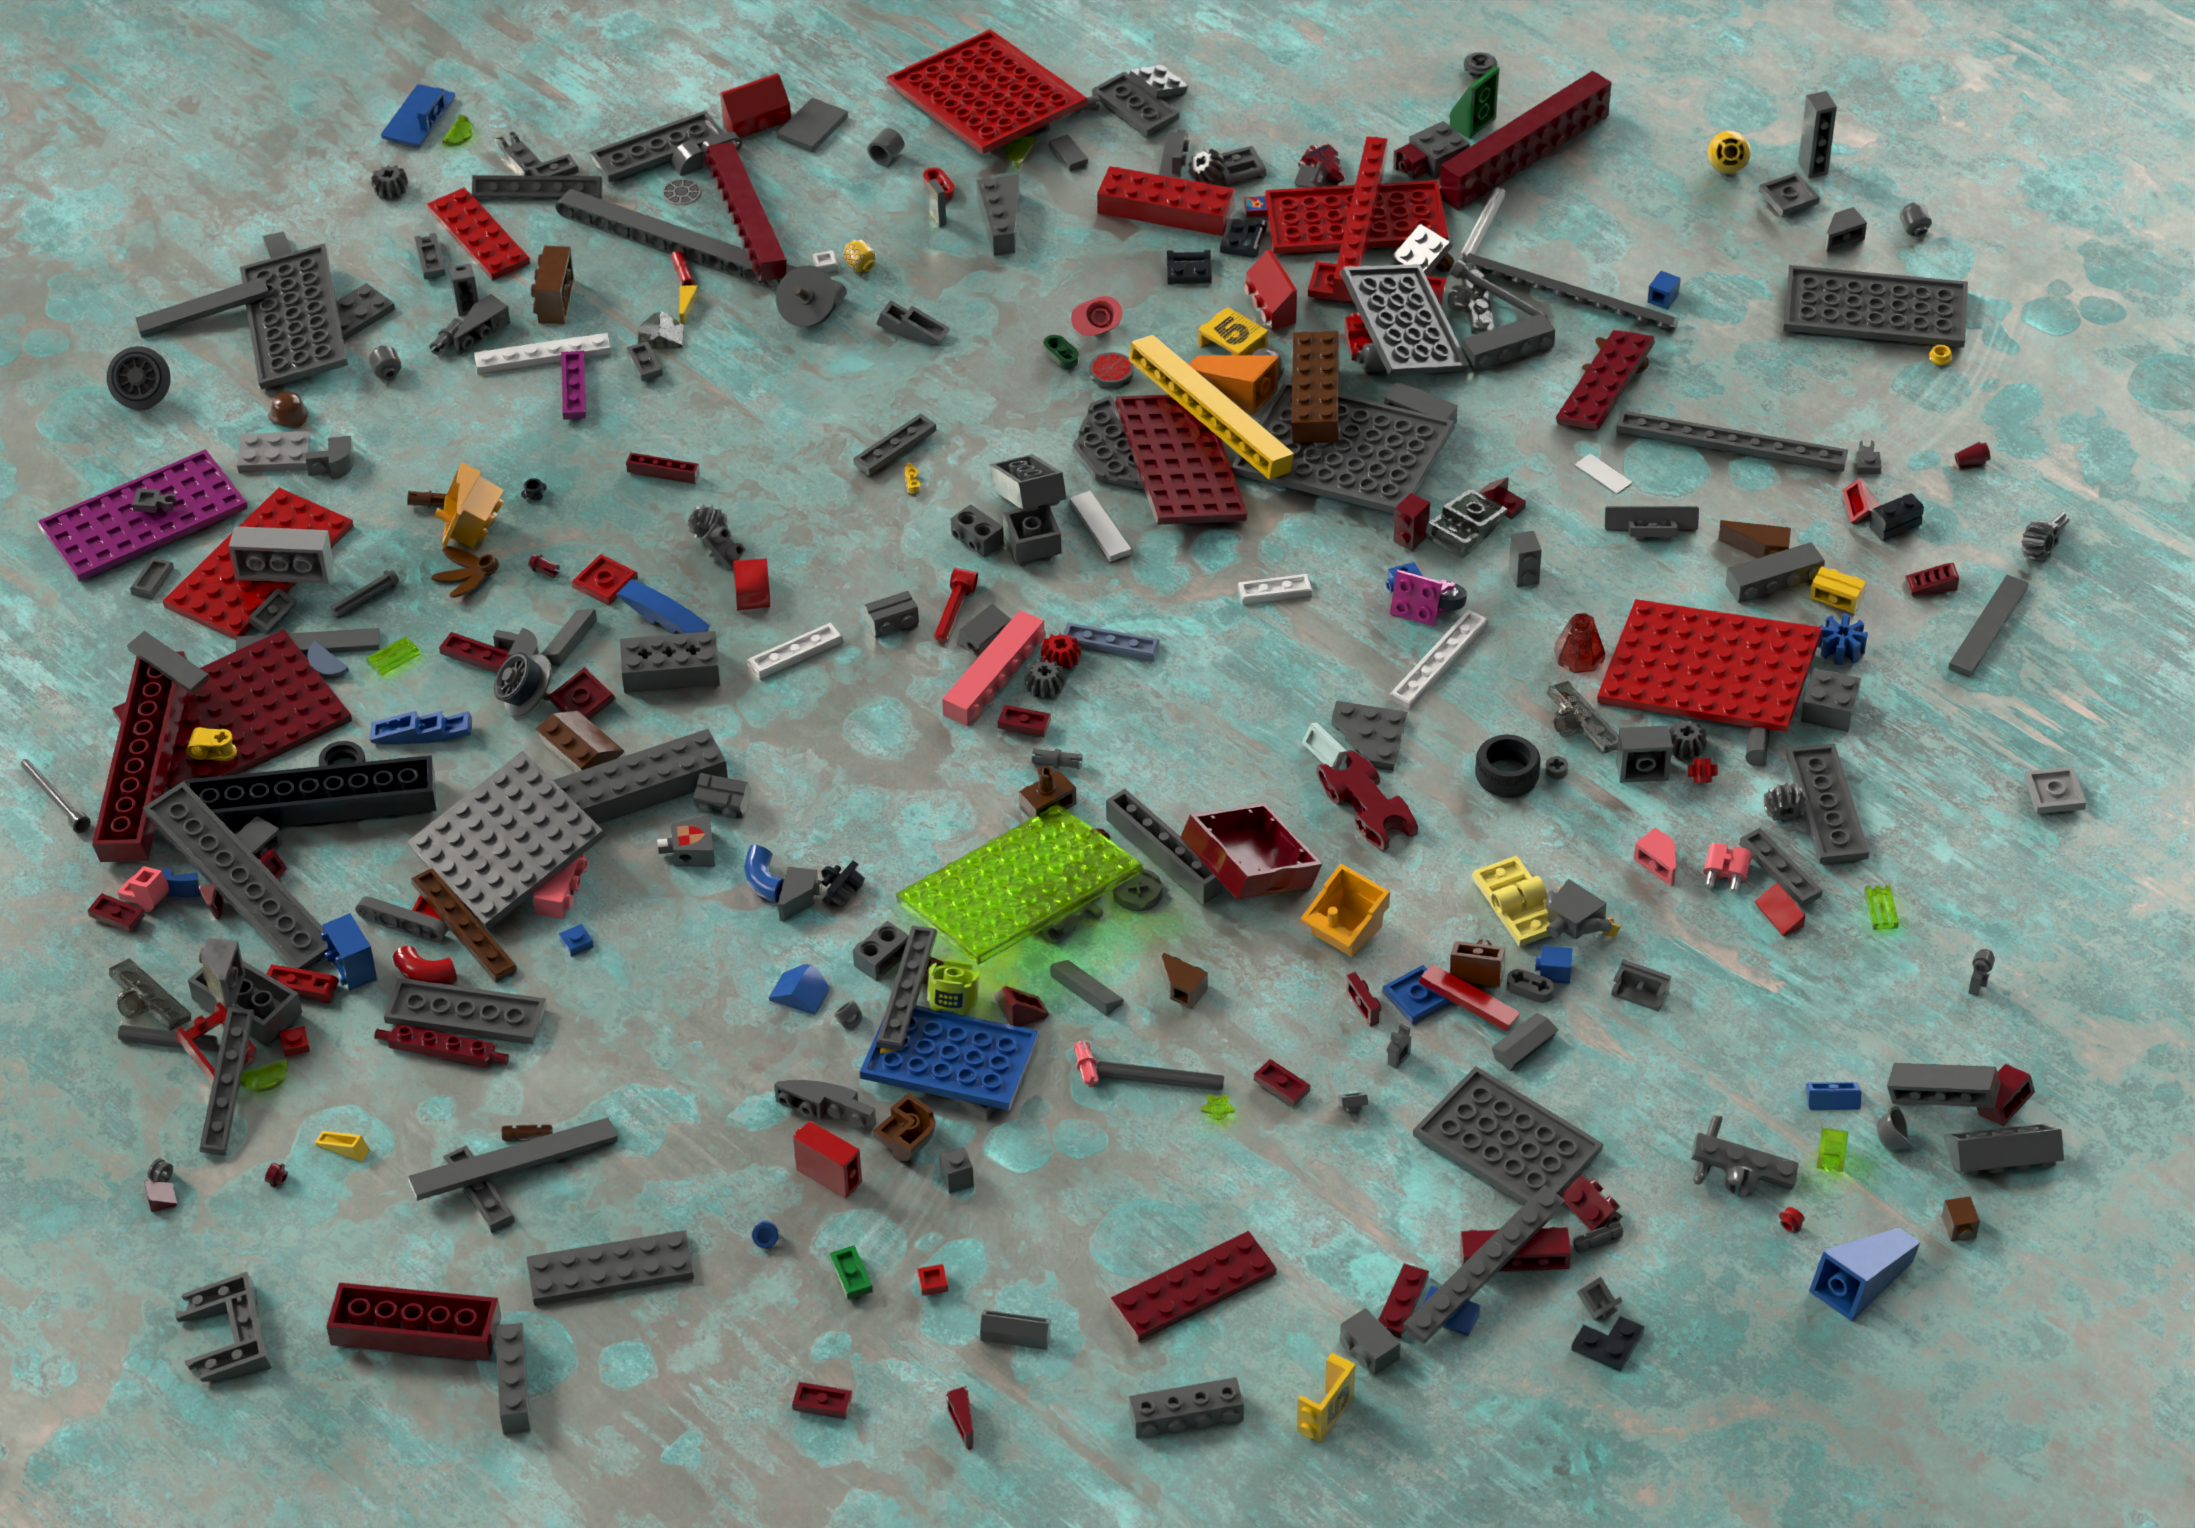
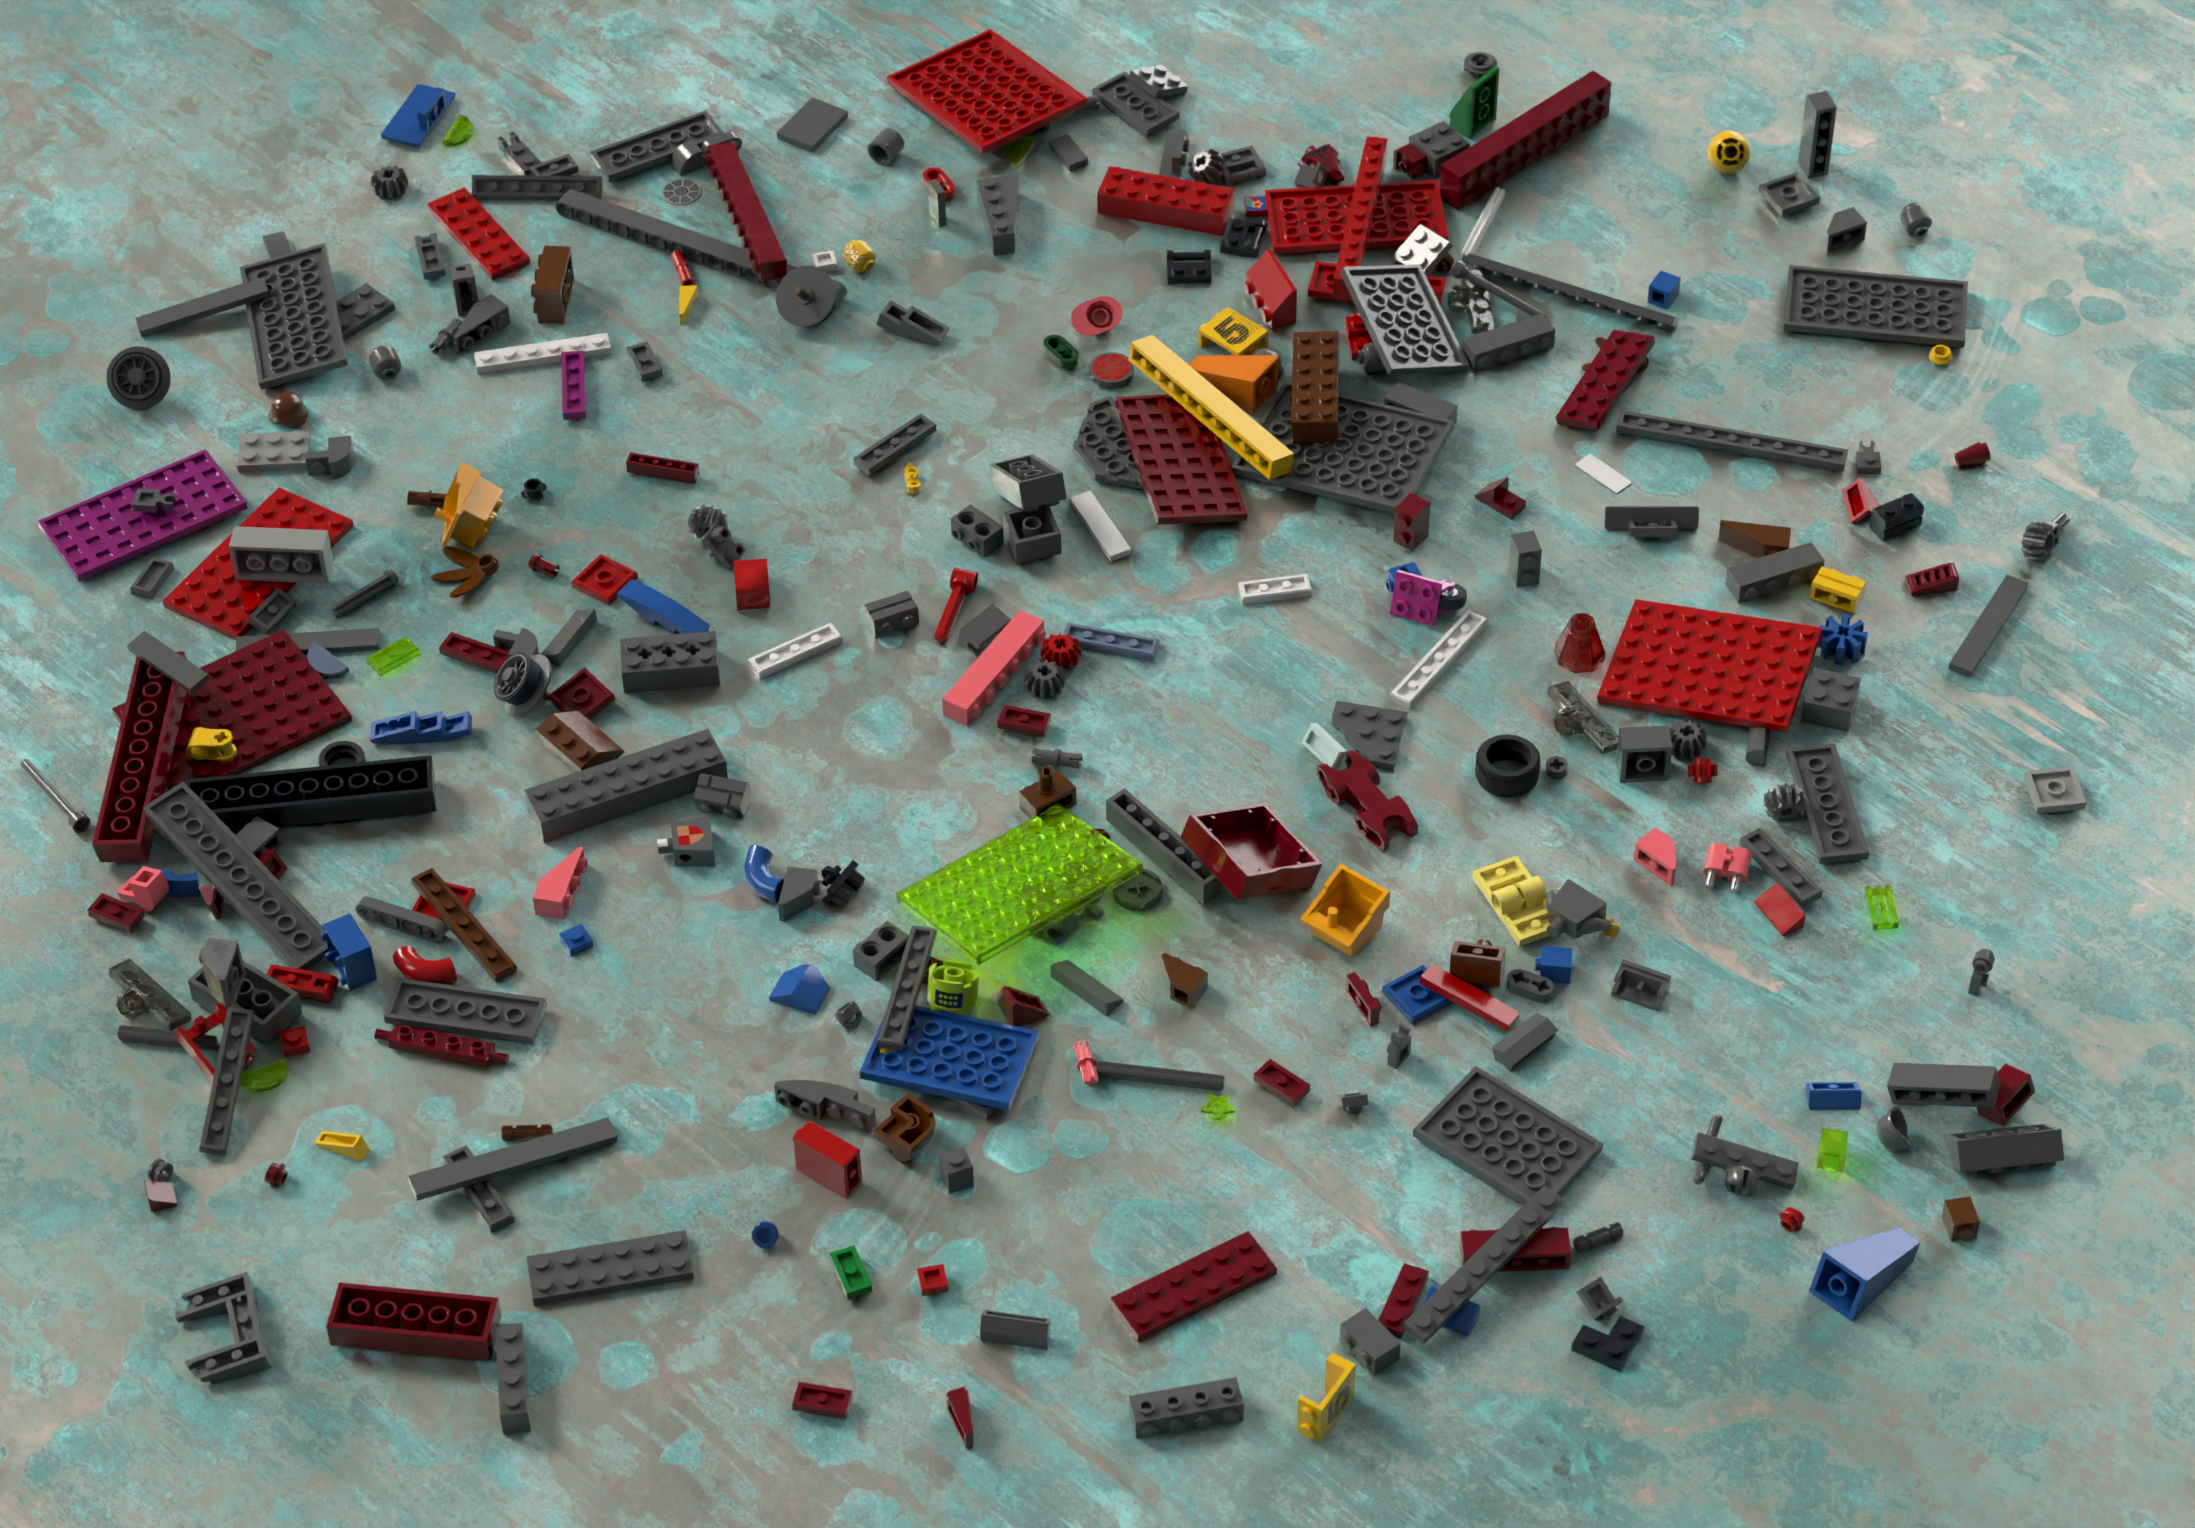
plate [407,751,606,929] -> none
clear smoke slope [638,312,684,349] -> none
red slope [720,73,791,138] -> none
clear smoke slope [1425,489,1508,559] -> none
dark red bracket [1560,1175,1623,1231] -> none

